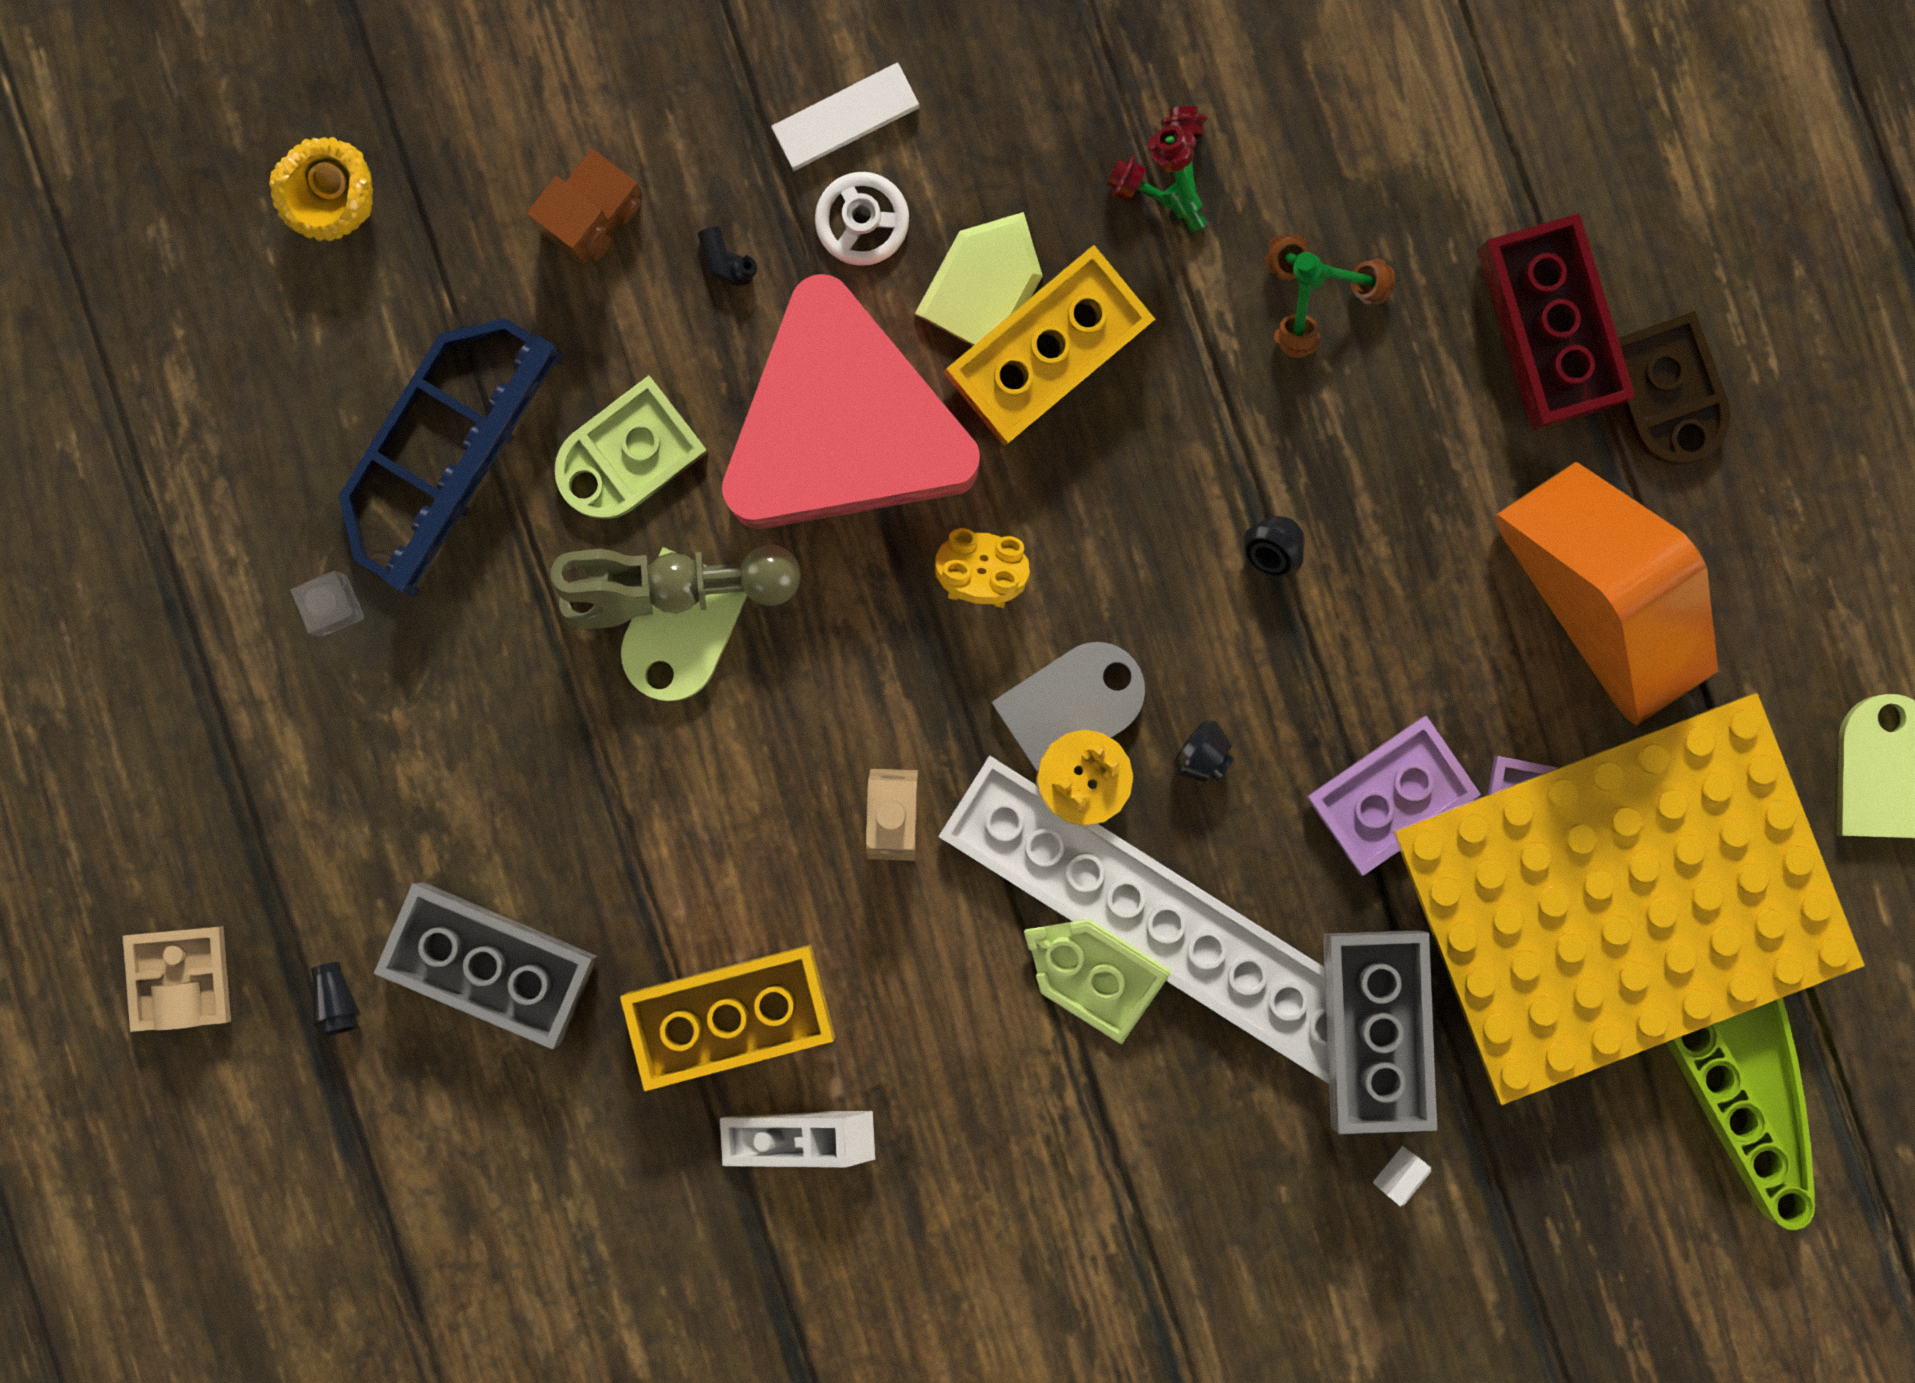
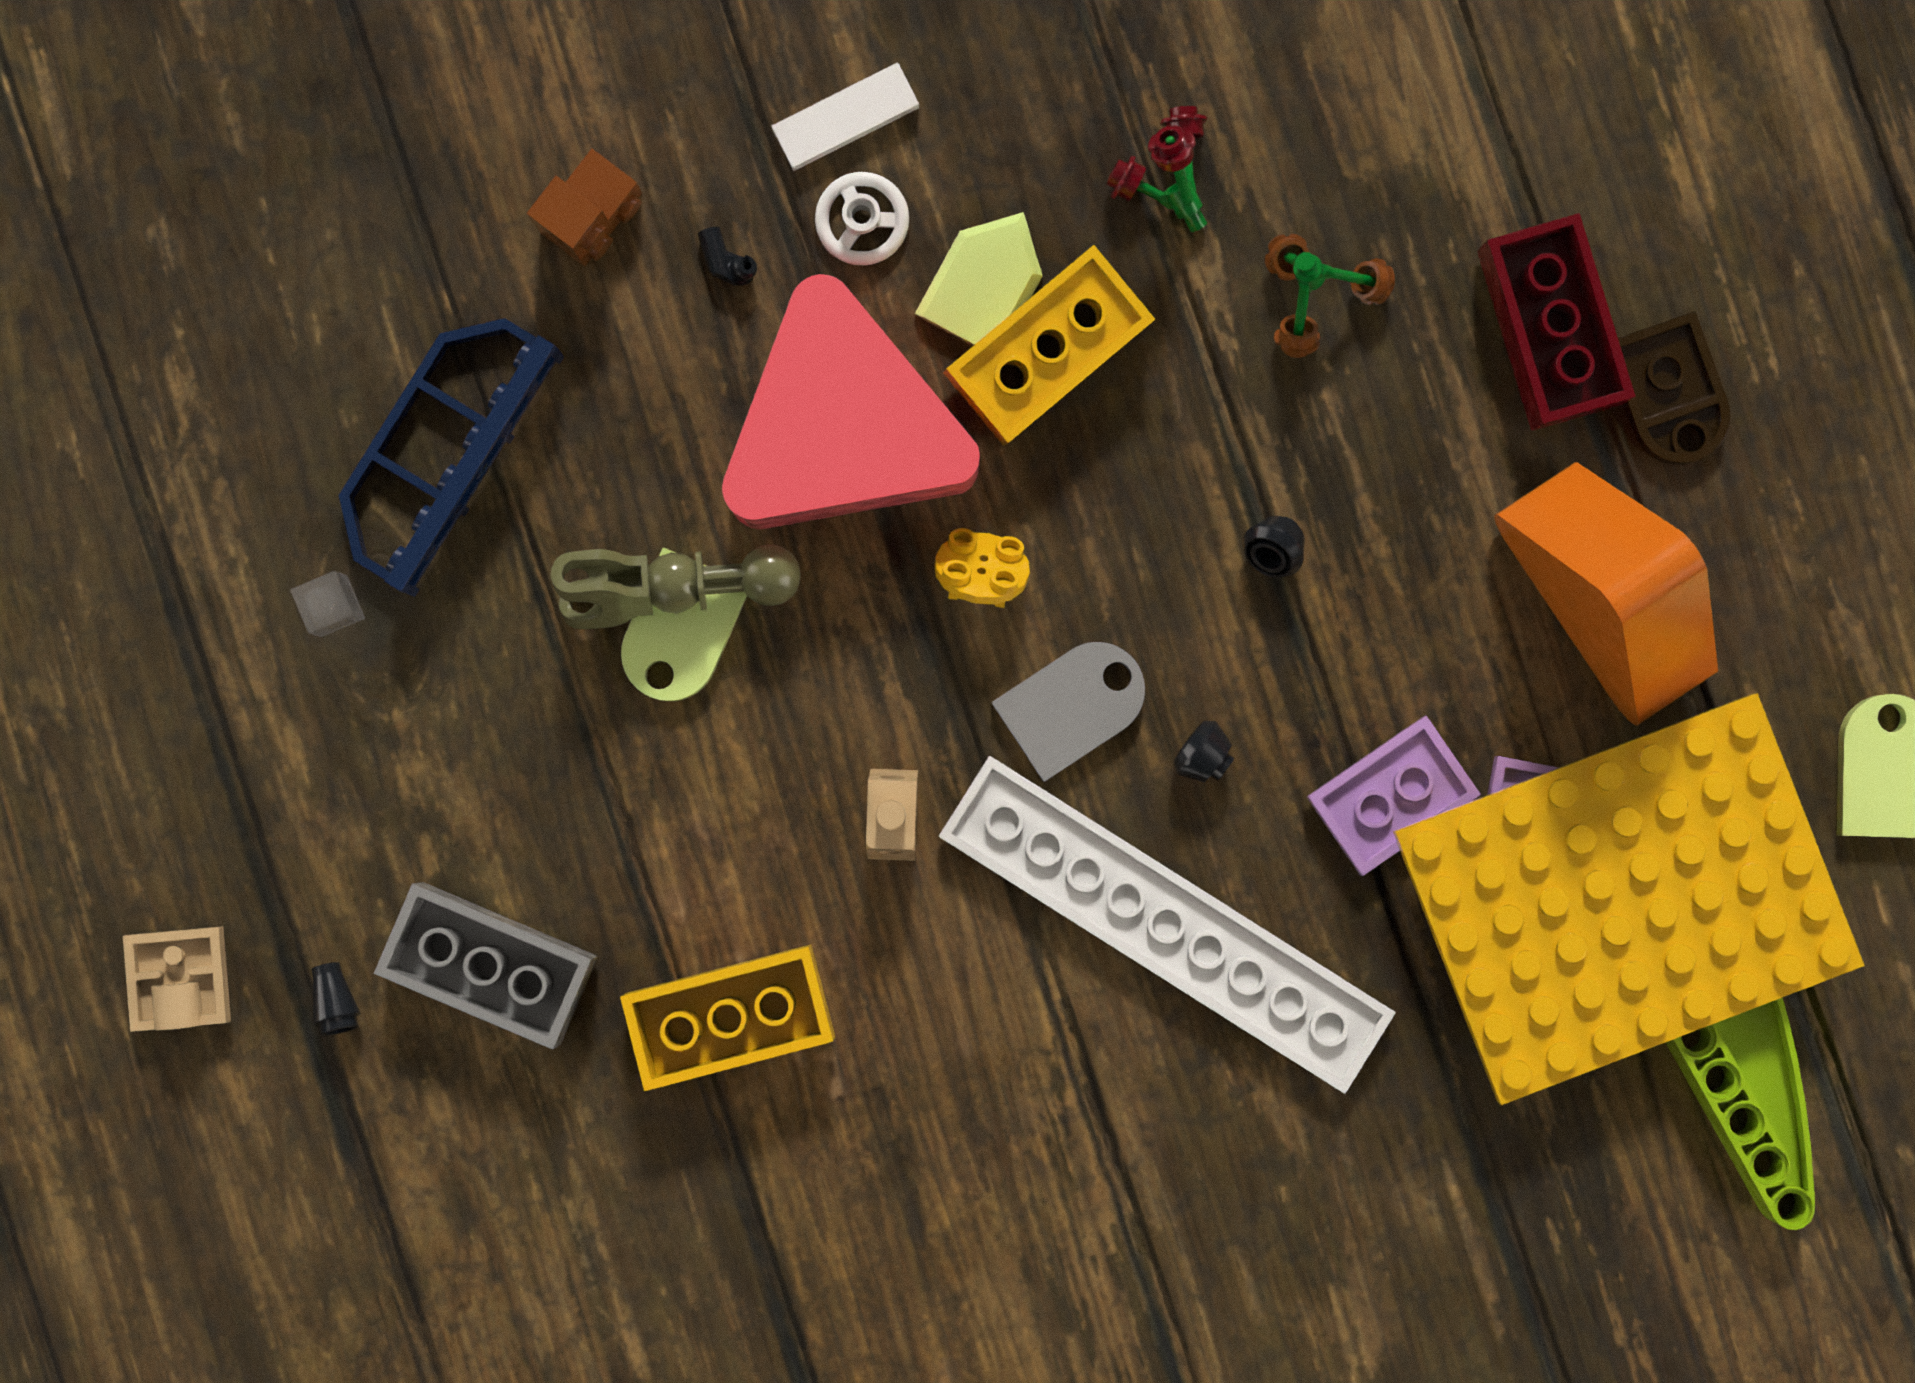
yellow hair [269,137,373,241] -> none
yellowish green tile [555,375,708,519] -> none
white slope [720,1111,875,1167] -> none
yellowish green tile [1024,919,1172,1045] -> none
yellow plate [1036,730,1133,827] -> none
light grey brick [1323,930,1437,1134] -> none
white tile [1373,1146,1432,1206] -> none

